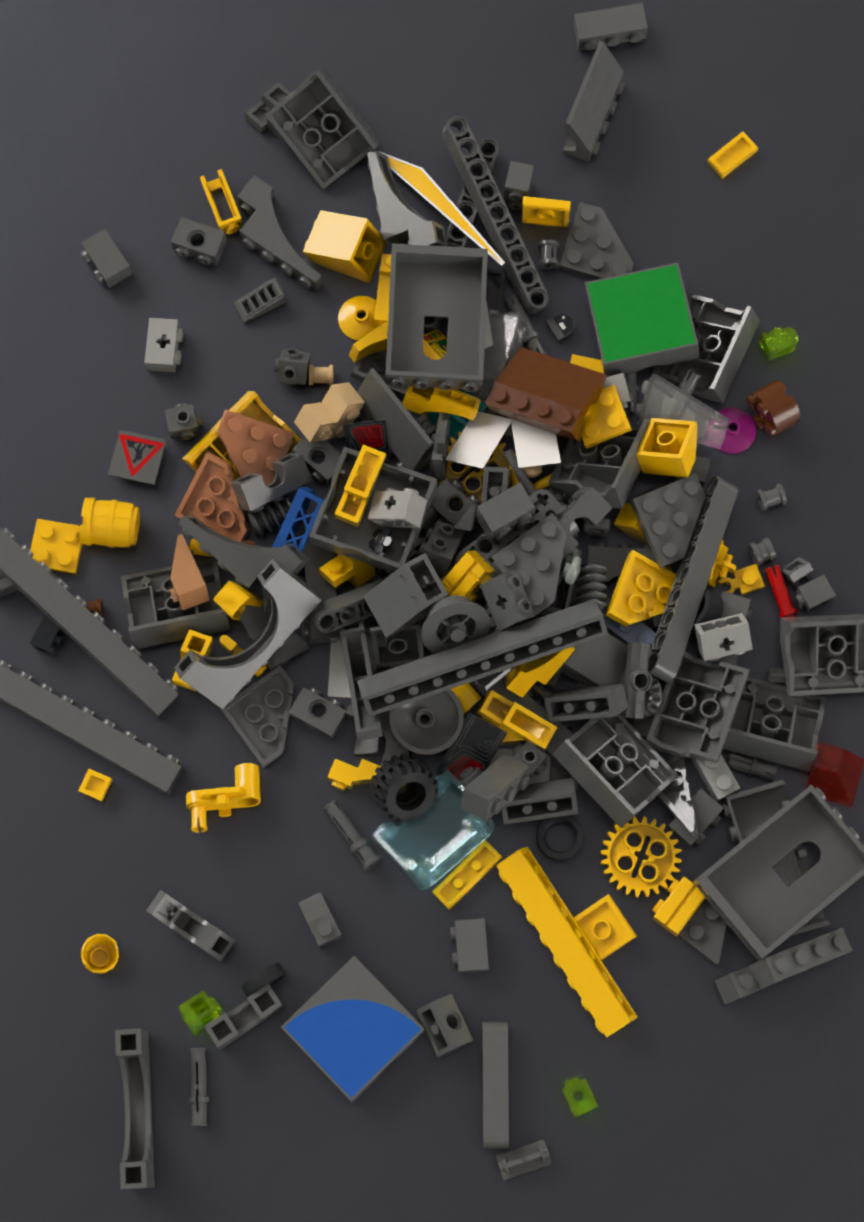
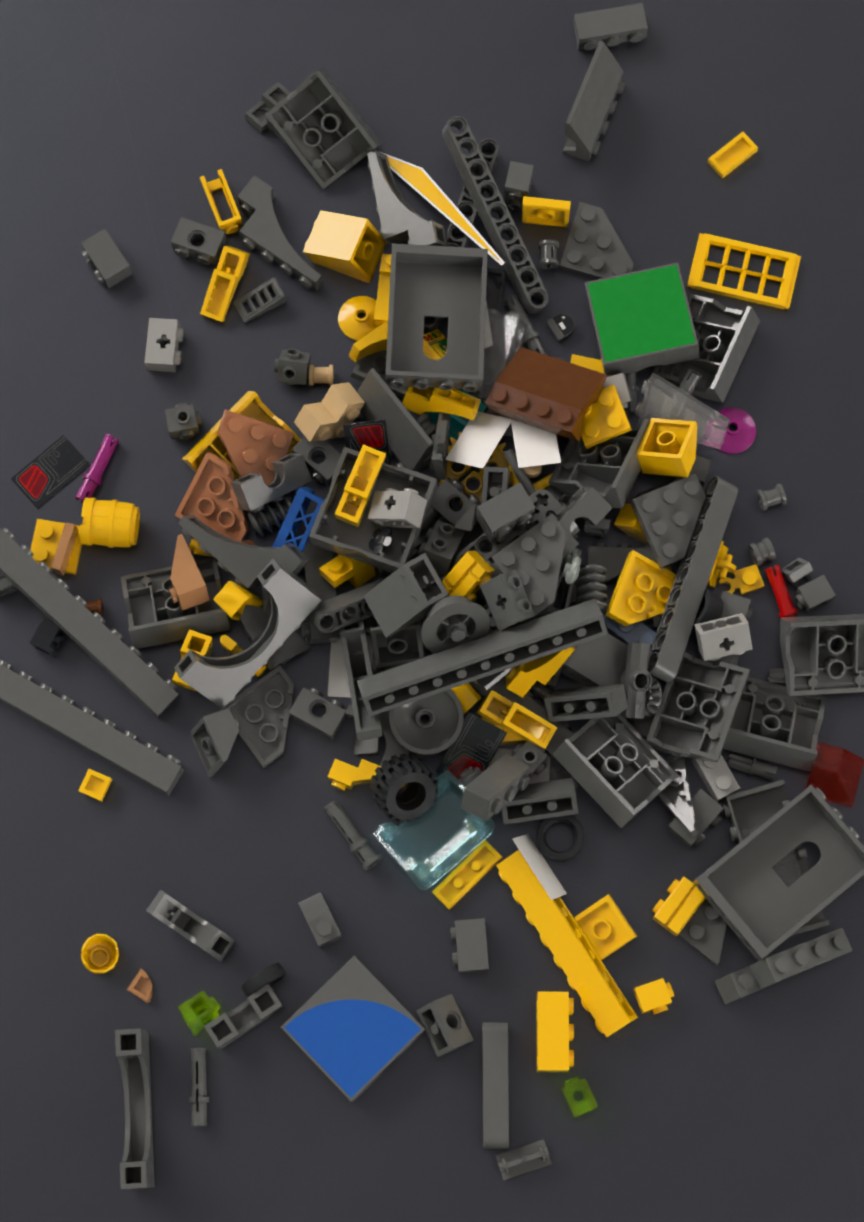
dark grey piece [108,430,166,485] -> none
yellow piece [186,763,261,833] -> none
yellow gear [600,816,682,898] -> none
reddish brown brick [746,380,801,437] -> none
clear neon green brick [759,326,798,361] -> none
none -> black sticker [11,435,90,508]
none -> medium nougat tile [51,522,78,576]
none -> magenta pin [75,434,119,503]
none -> medium nougat tile [127,969,153,1004]
none -> dark grey slope [189,708,239,777]
none -> yellow slope [200,246,250,322]
none -> white sticker [512,834,567,900]
none -> yellow brick [536,992,574,1072]
none -> yellow brick [633,978,674,1015]
none -> yellow piece [687,233,801,310]

